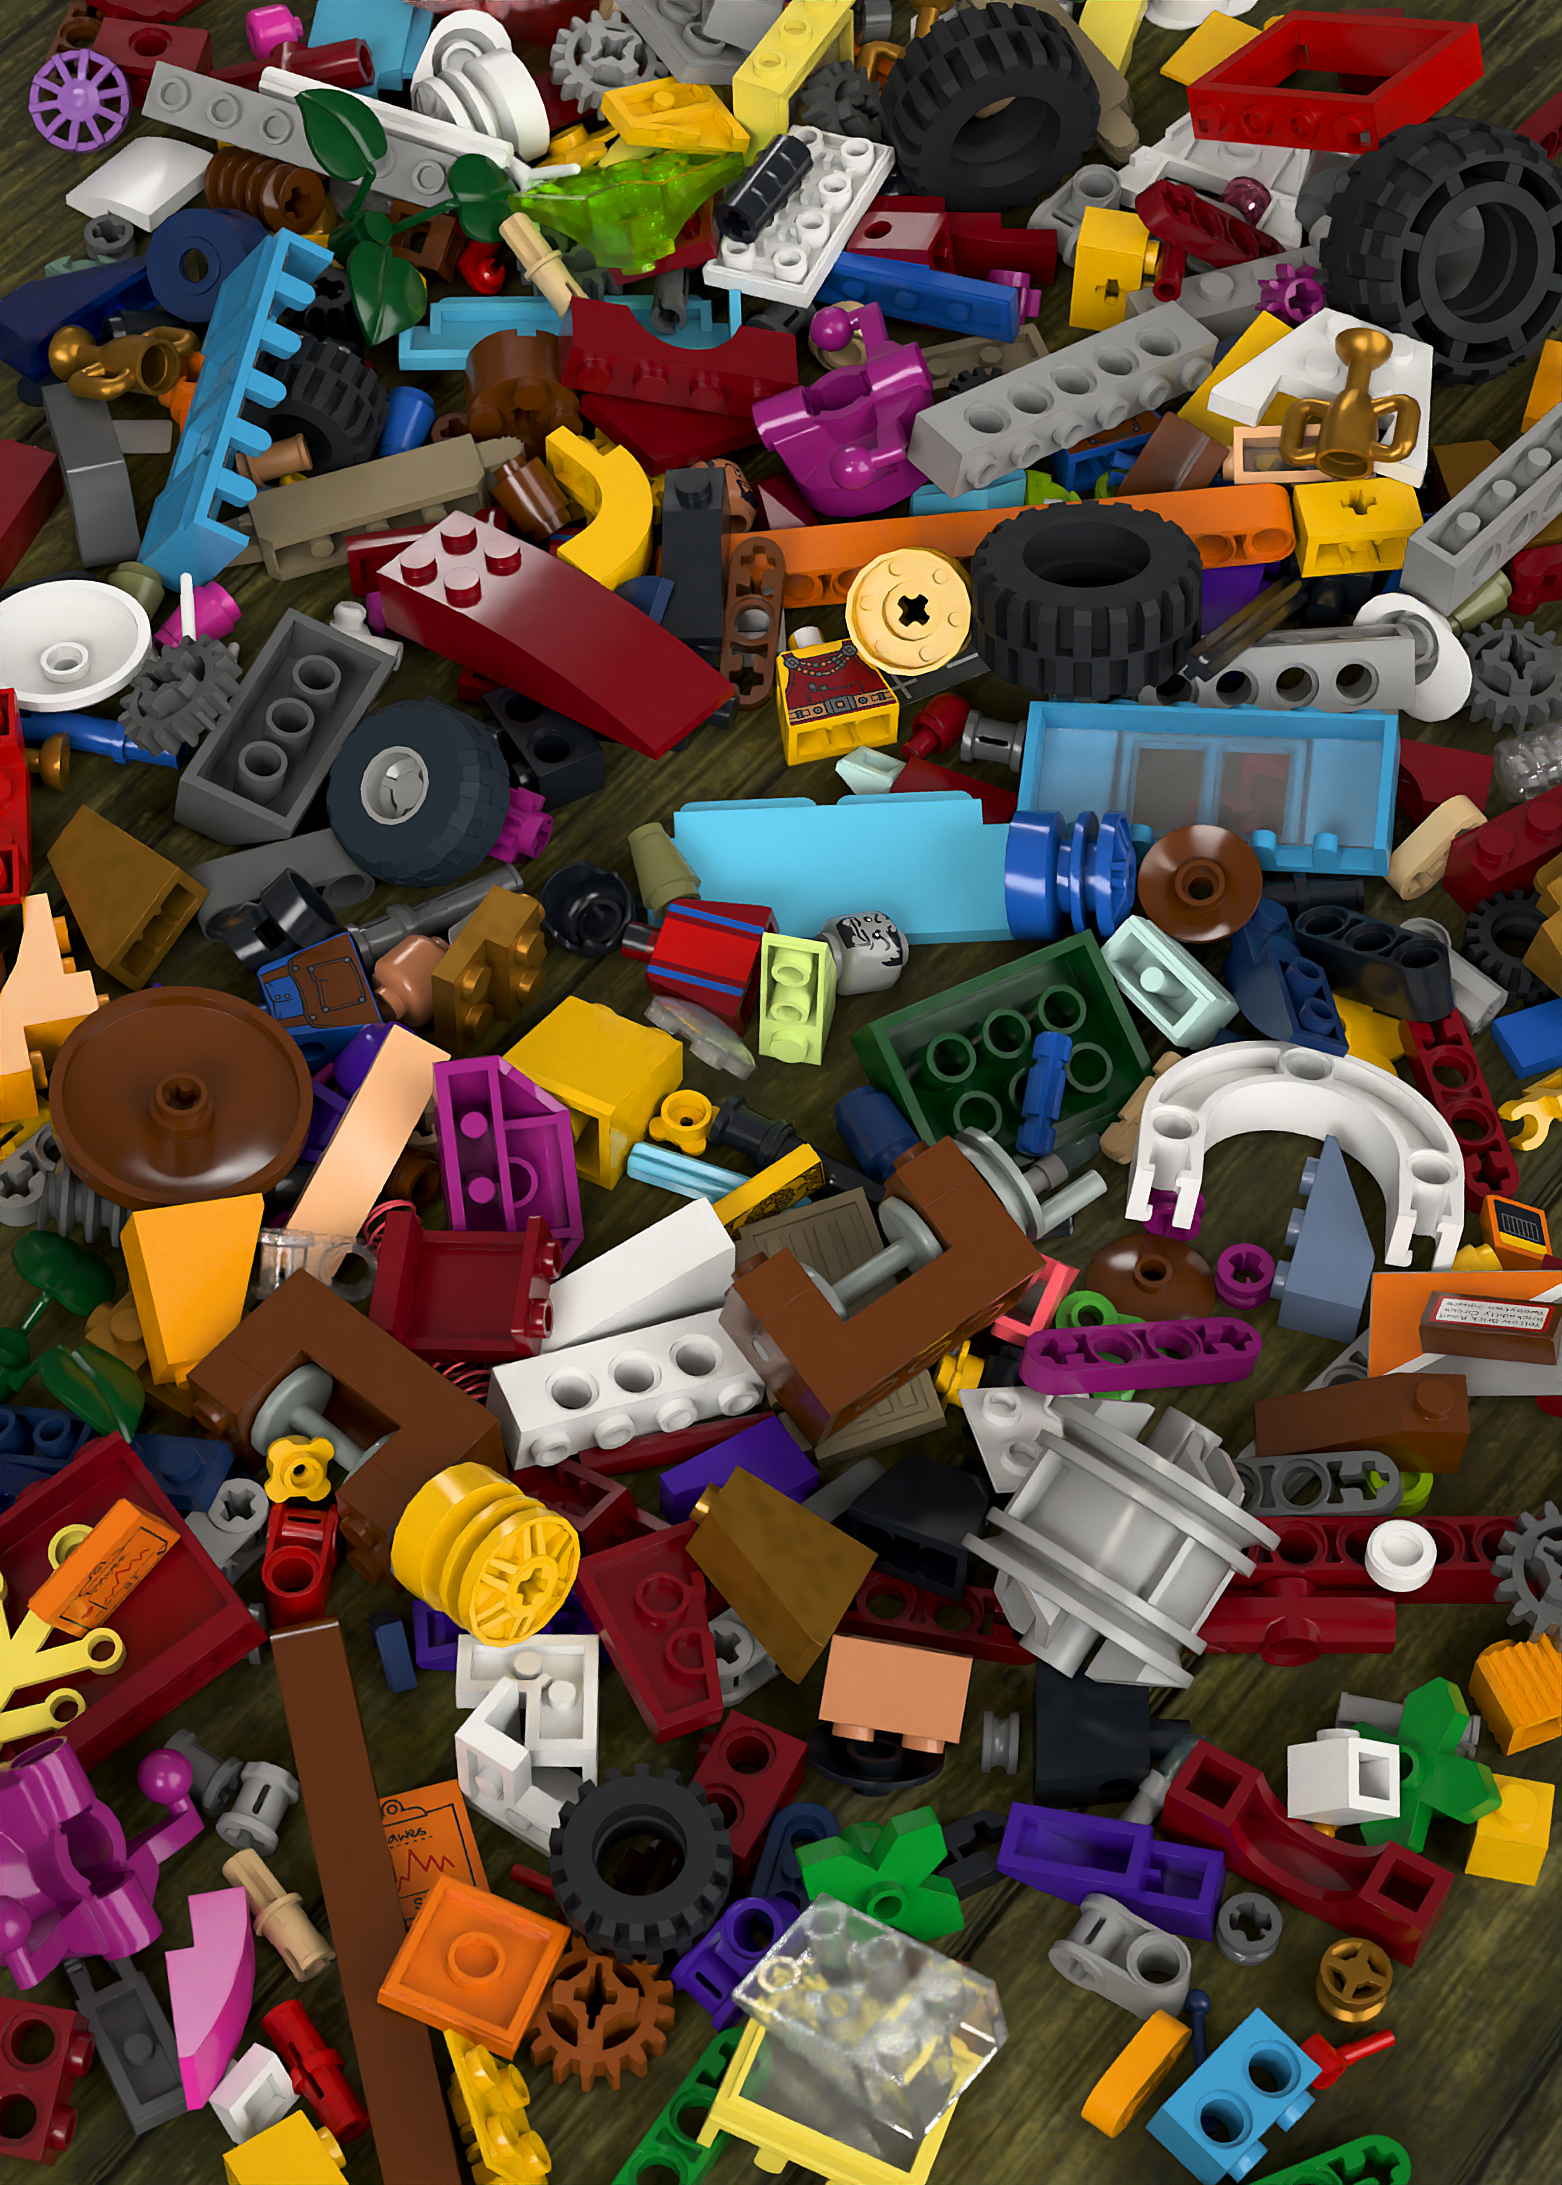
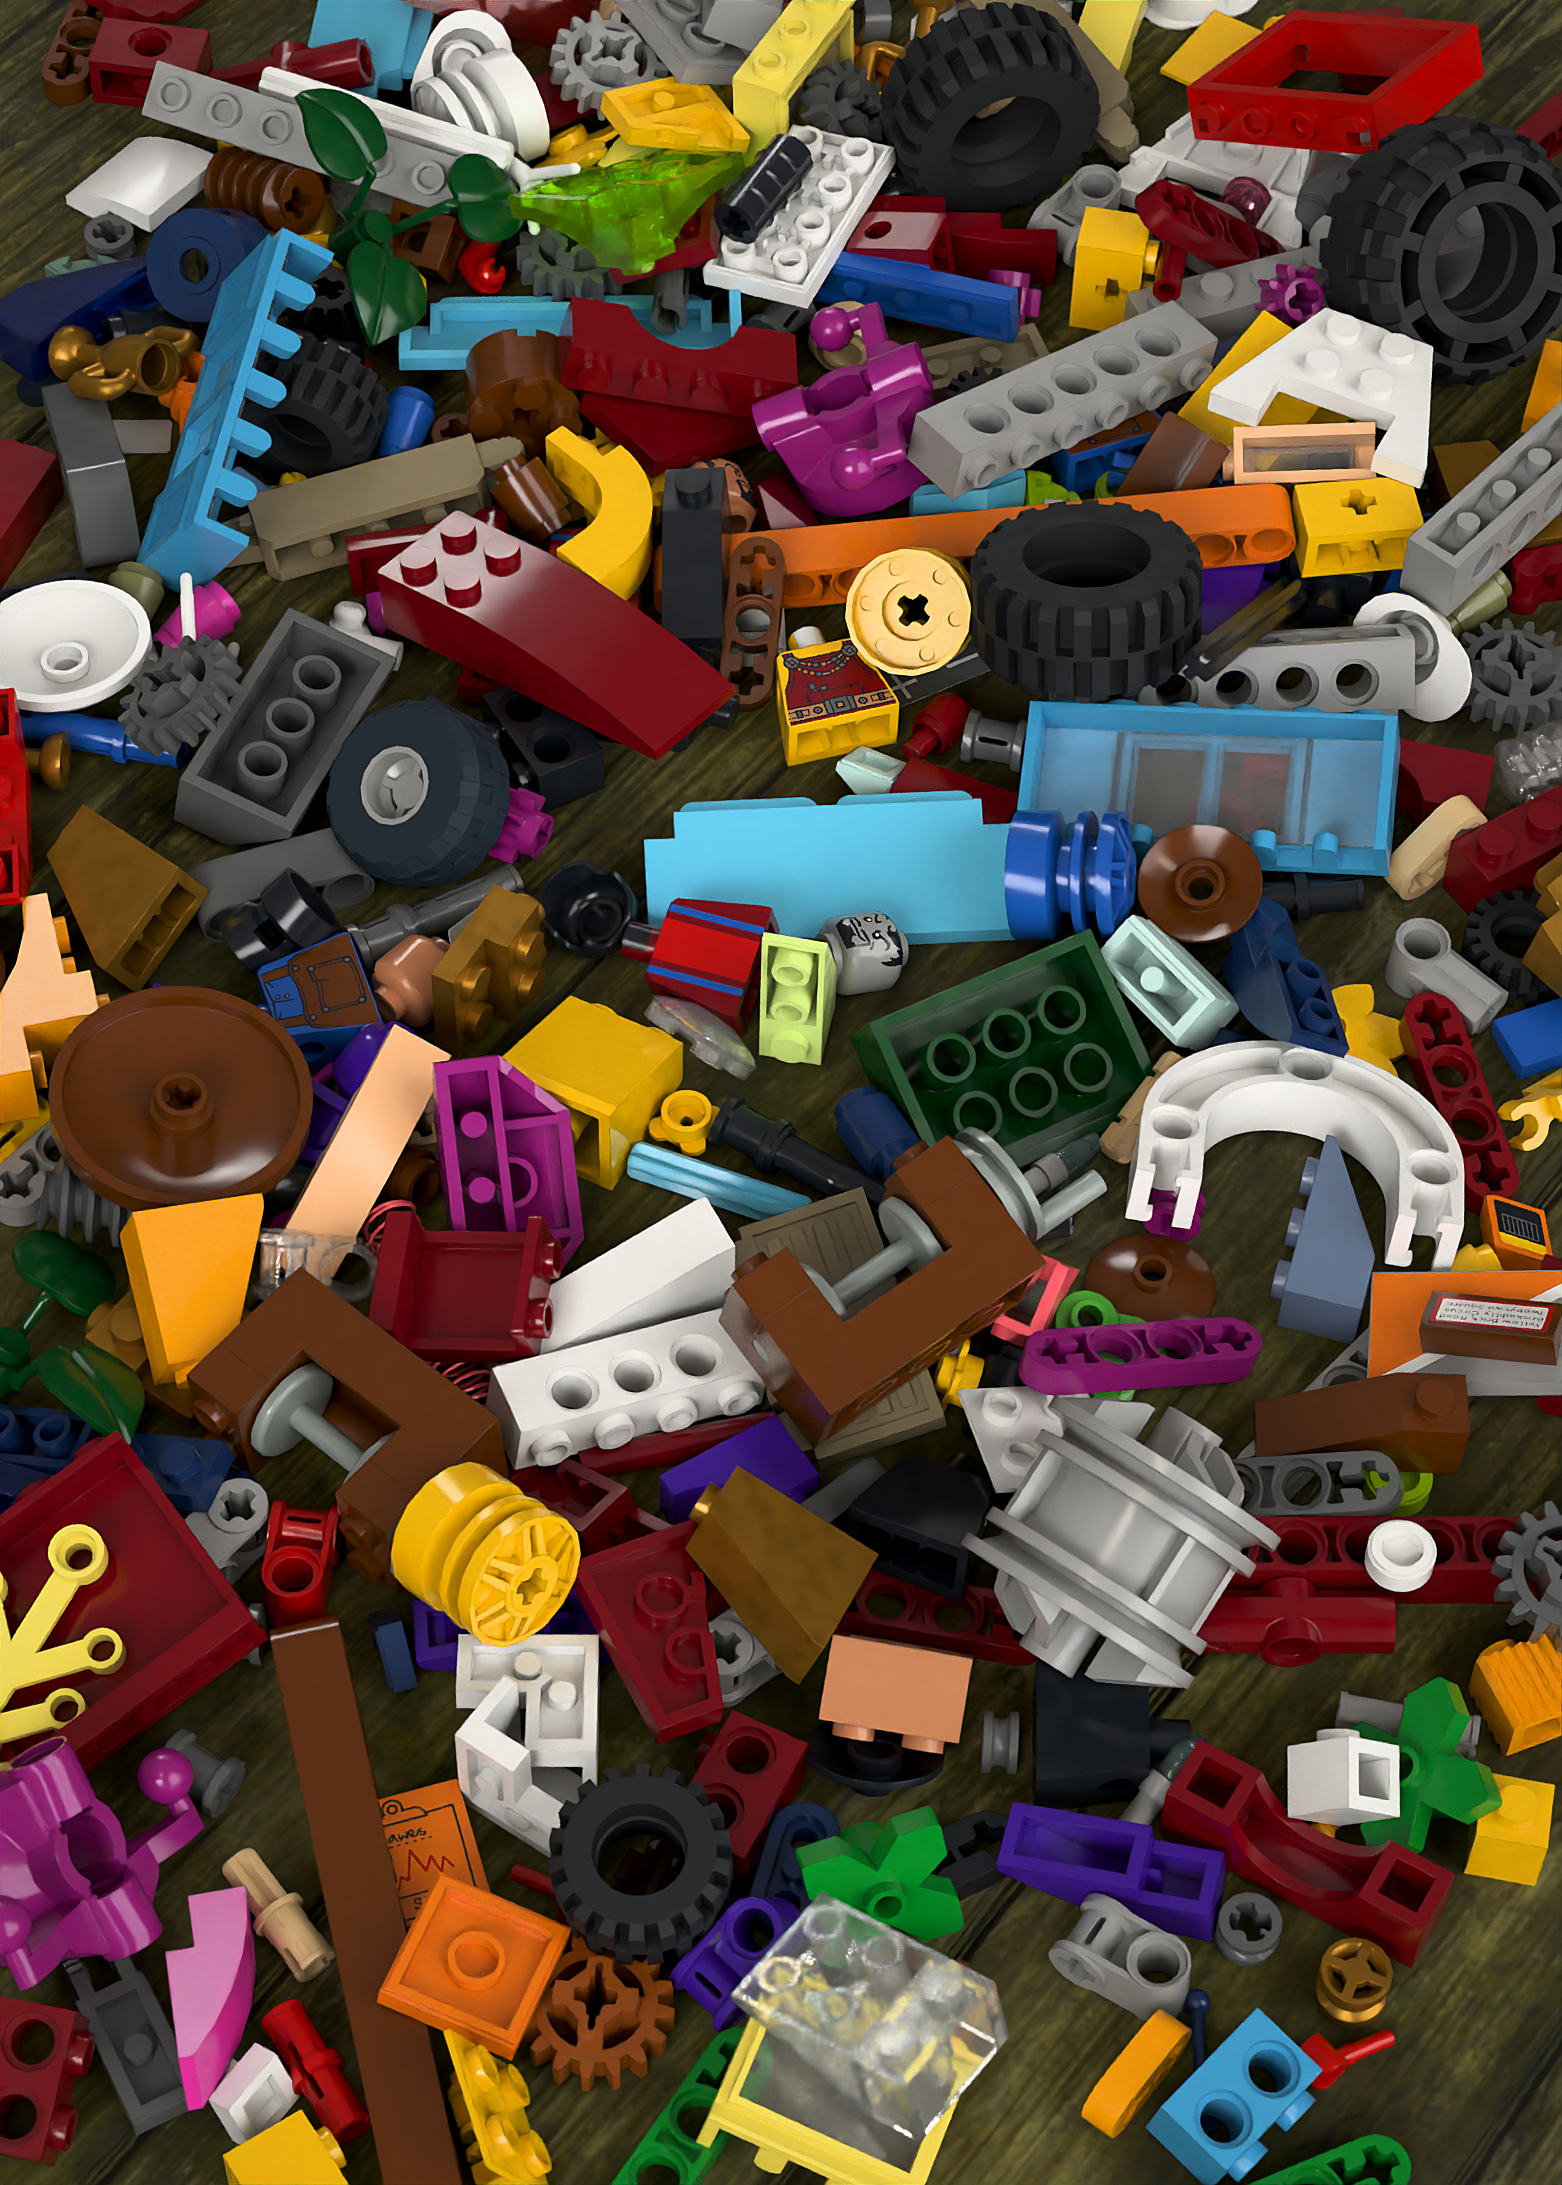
orange tile [27,1498,181,1639] -> none
medium lavender wheel [29,49,132,154] -> none
light grey bush [216,1761,302,1856] -> none
medium nougat pin [235,433,313,489] -> none
dark pink piece [245,4,303,60] -> none
yellow plate [264,1435,335,1503] -> none
tan axle [499,212,590,320] -> none
dark blue tile [614,575,675,625] -> none
olive cone [627,822,701,920] -> none
yellow tile [711,1143,825,1242] -> none
blue axle [1016,1031,1072,1157] -> none
magenta bush [1215,1243,1276,1310] -> none
pearl gold piece [1279,327,1421,480] -> none
black beam [1295,905,1456,1023] -> none

